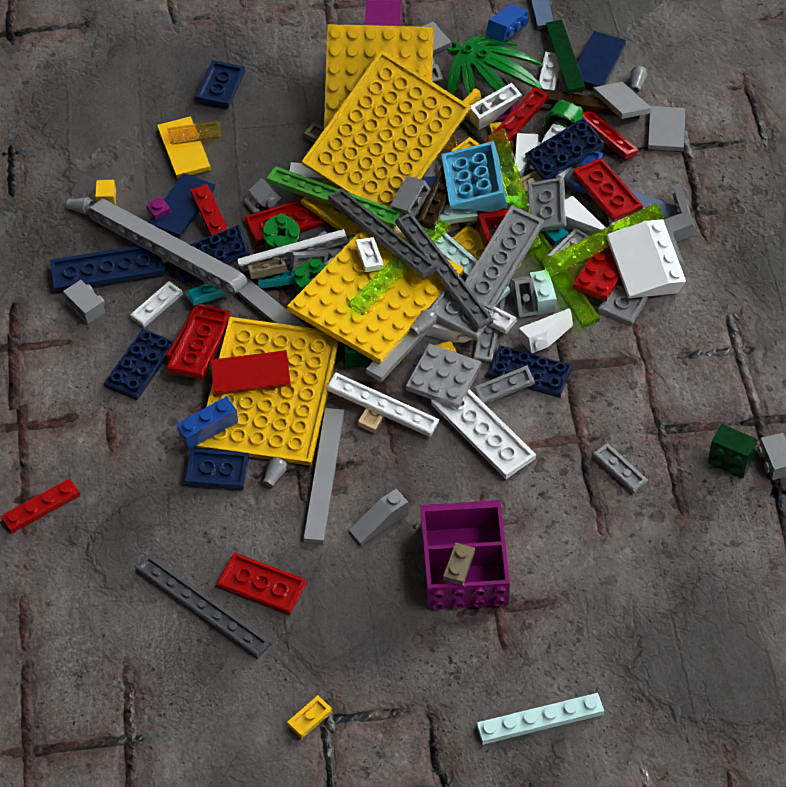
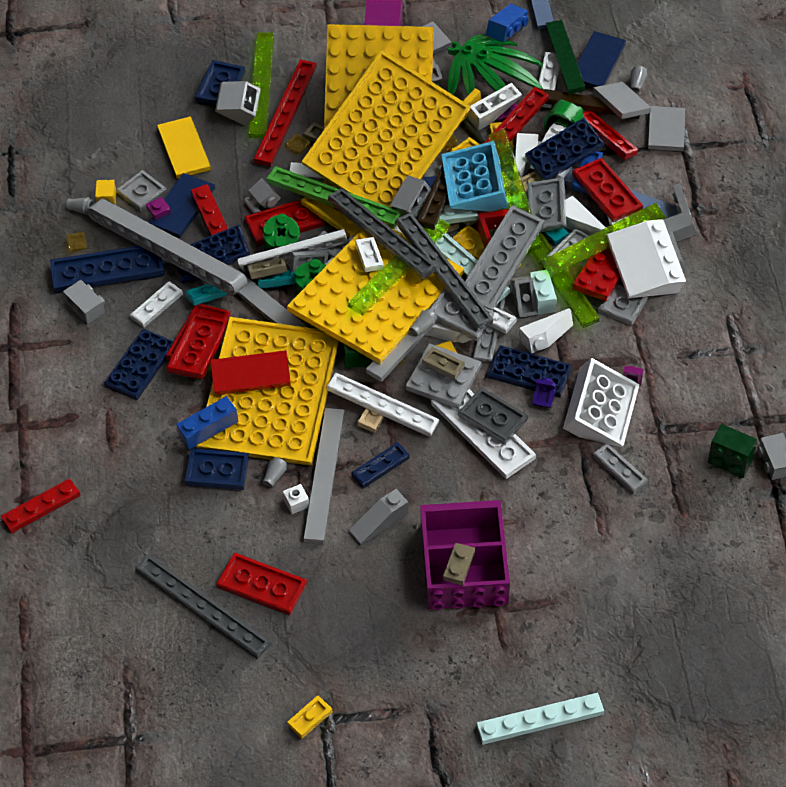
clear yellow tile [167,121,222,145] -> none
light grey tile [474,365,535,404] -> none
none -> clear yellow tile [67,232,88,252]
none -> light grey tile [116,170,167,212]
none -> light grey slope [215,81,261,126]
none -> clear neon green tile [249,32,274,138]
none -> red plate [254,59,317,167]
none -> white plate [283,484,309,514]
none -> clear yellow tile [285,133,310,155]
none -> dark blue tile [351,442,410,489]
none -> dark tan plate [422,347,465,380]
none -> dark grey tile [458,387,528,445]
none -> dark purple bracket [532,377,556,409]
none -> white slope [563,358,640,447]
none -> magenta plate [623,365,644,386]

